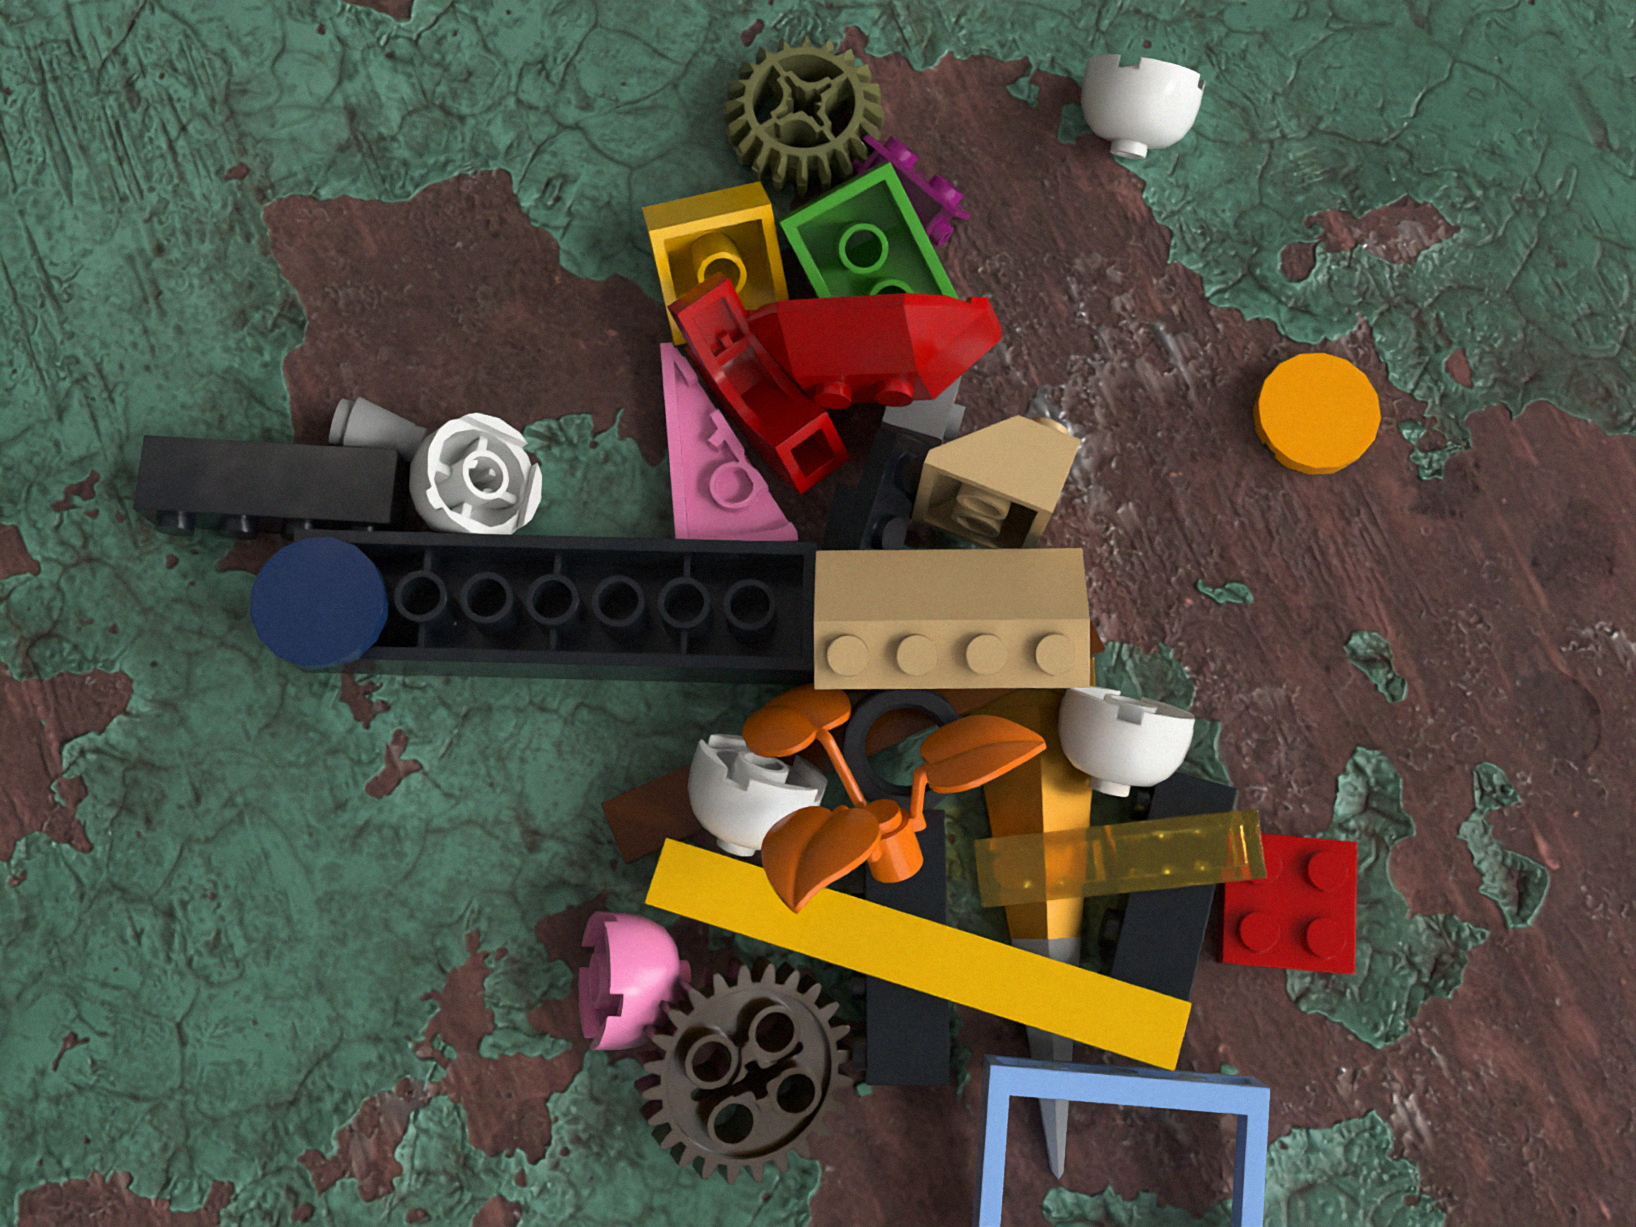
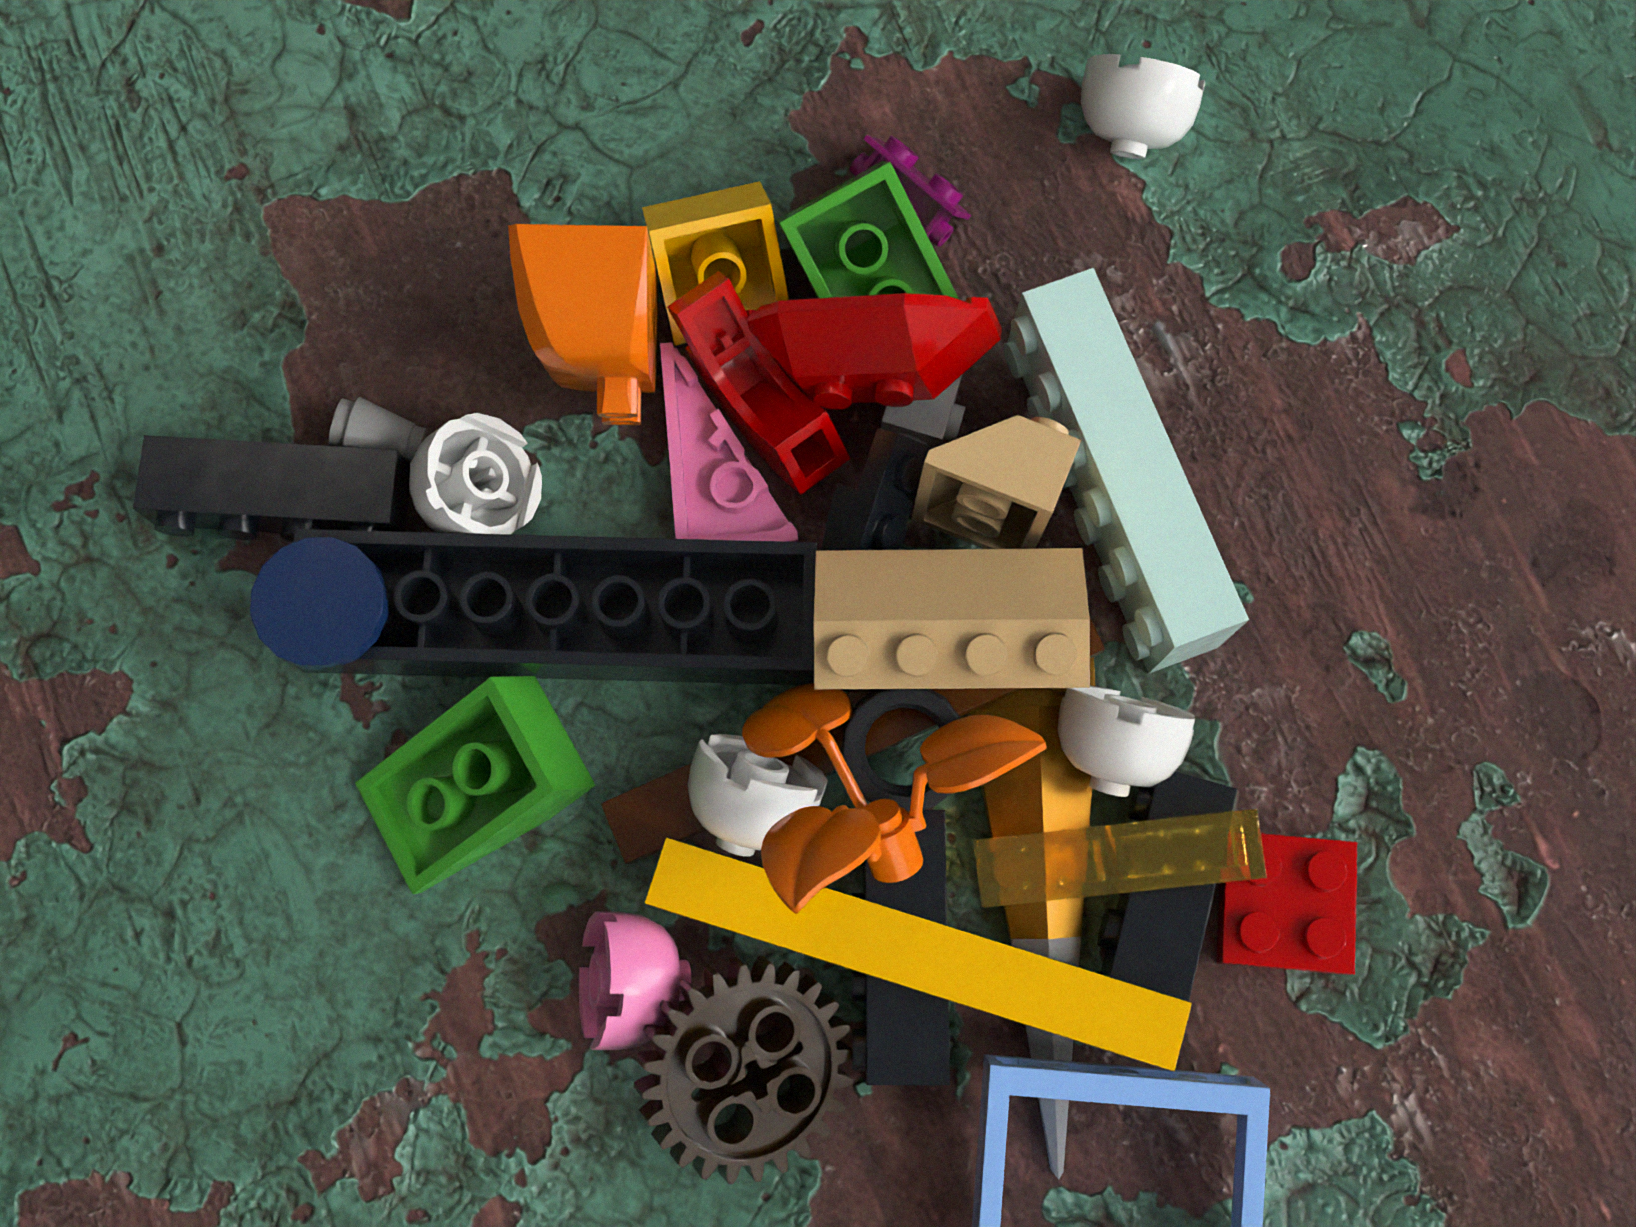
olive gear [723,34,885,198] -> none
light orange tile [1253,353,1381,475] -> none
none -> bright green slope [355,676,596,895]
none -> orange hips [508,224,658,425]
none -> light aqua brick [1004,268,1249,673]

